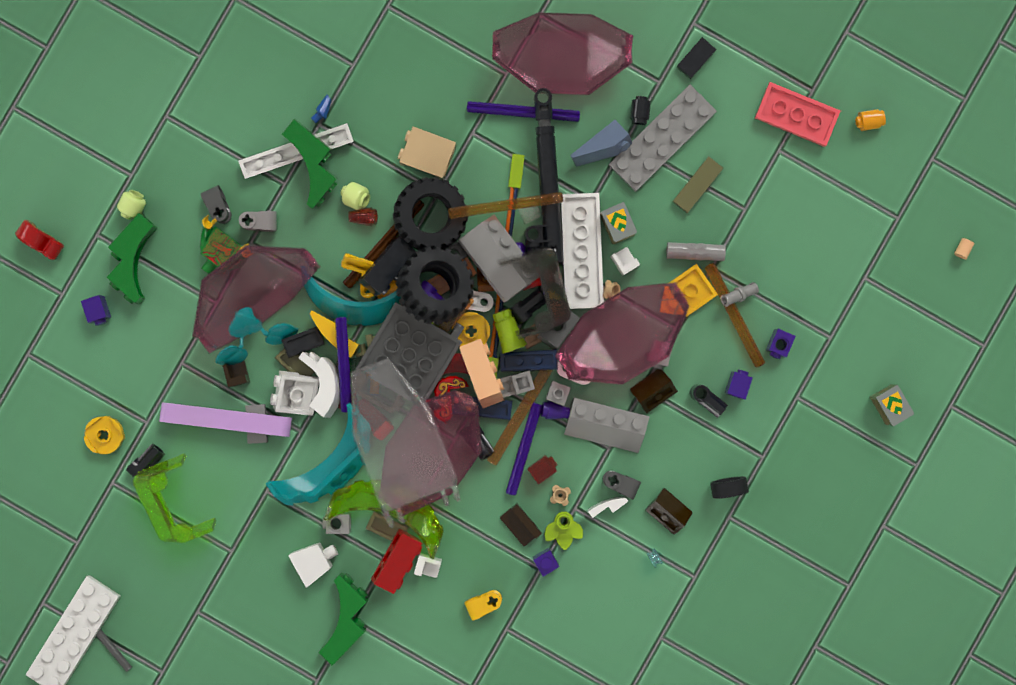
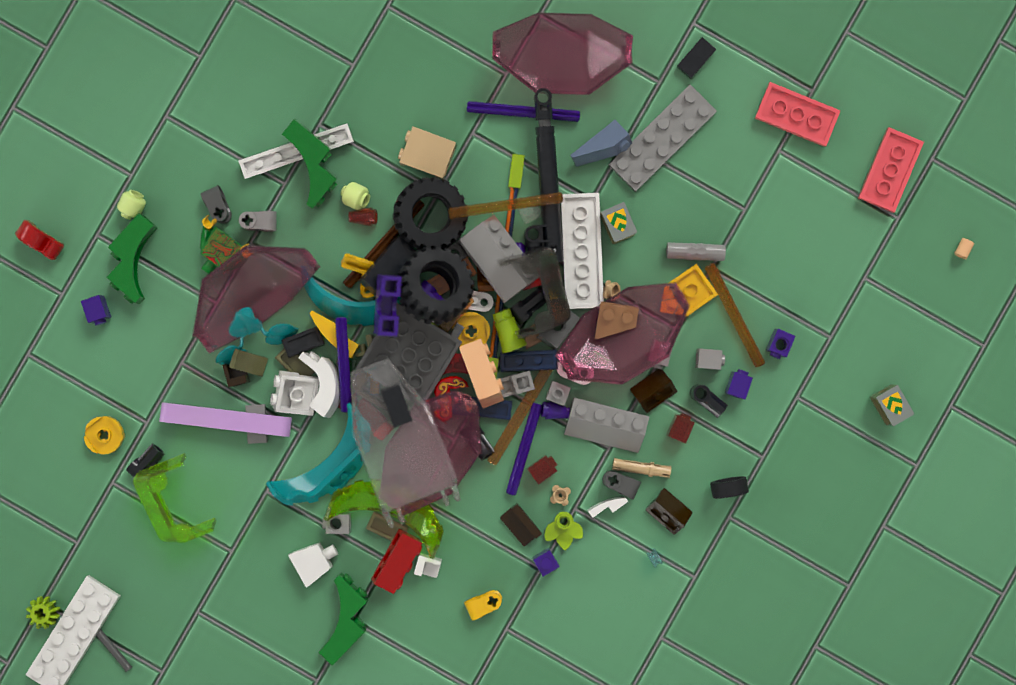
blue bar [311,94,331,123] -> none
white panel [611,247,640,276] -> none
black brick [630,96,651,125] -> none
olive tile [672,156,723,213] -> none
light grey pin [720,282,759,307] -> none
light orange brick [855,109,886,131] -> none
none -> lime gear [26,596,60,629]
none -> olive tile [229,349,268,376]
none -> dark purple arch [374,274,401,336]
none -> black tile [380,384,413,428]
none -> medium nougat wing [595,301,639,339]
none -> tan pin [612,458,671,478]
none -> clear red brick [666,413,695,443]
none -> light grey brick [695,349,725,370]
none -> coral plate [858,127,924,213]

